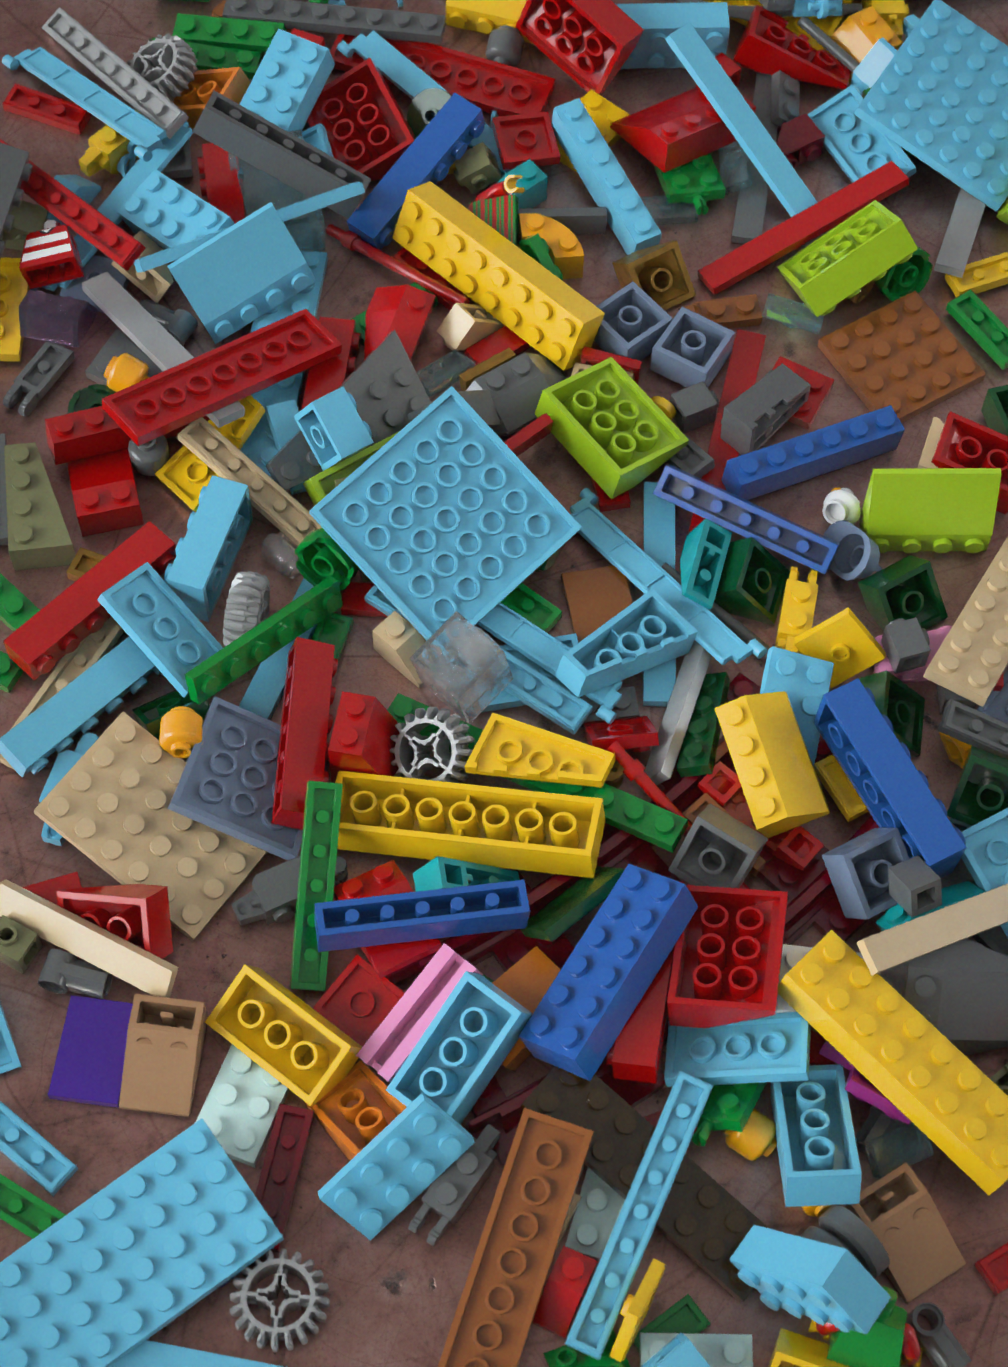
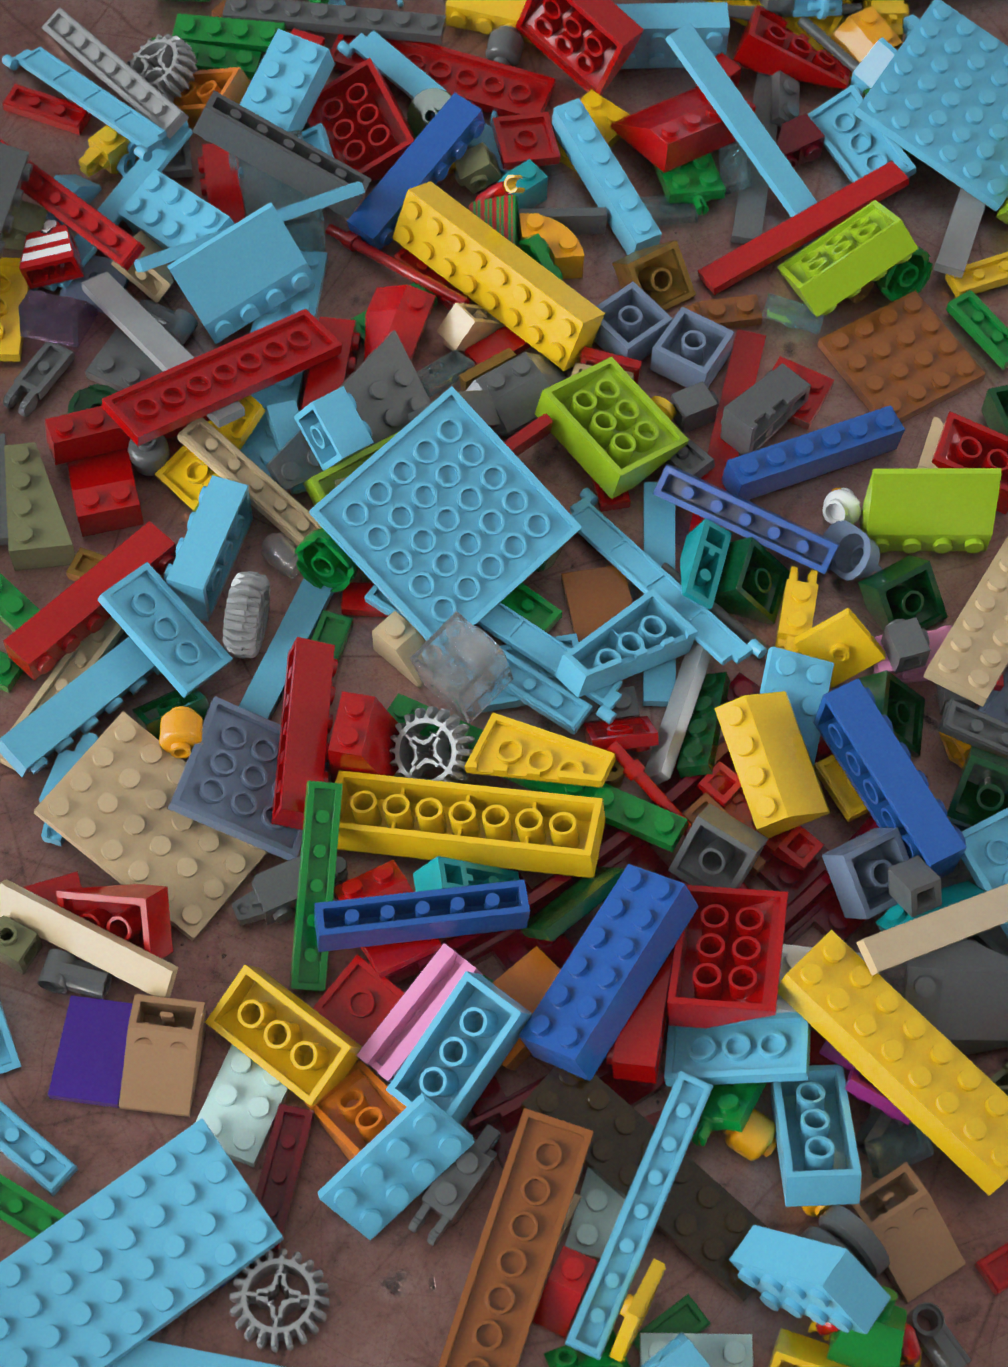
light orange head [104,353,150,392] -> none
green plate [185,576,343,705] -> none

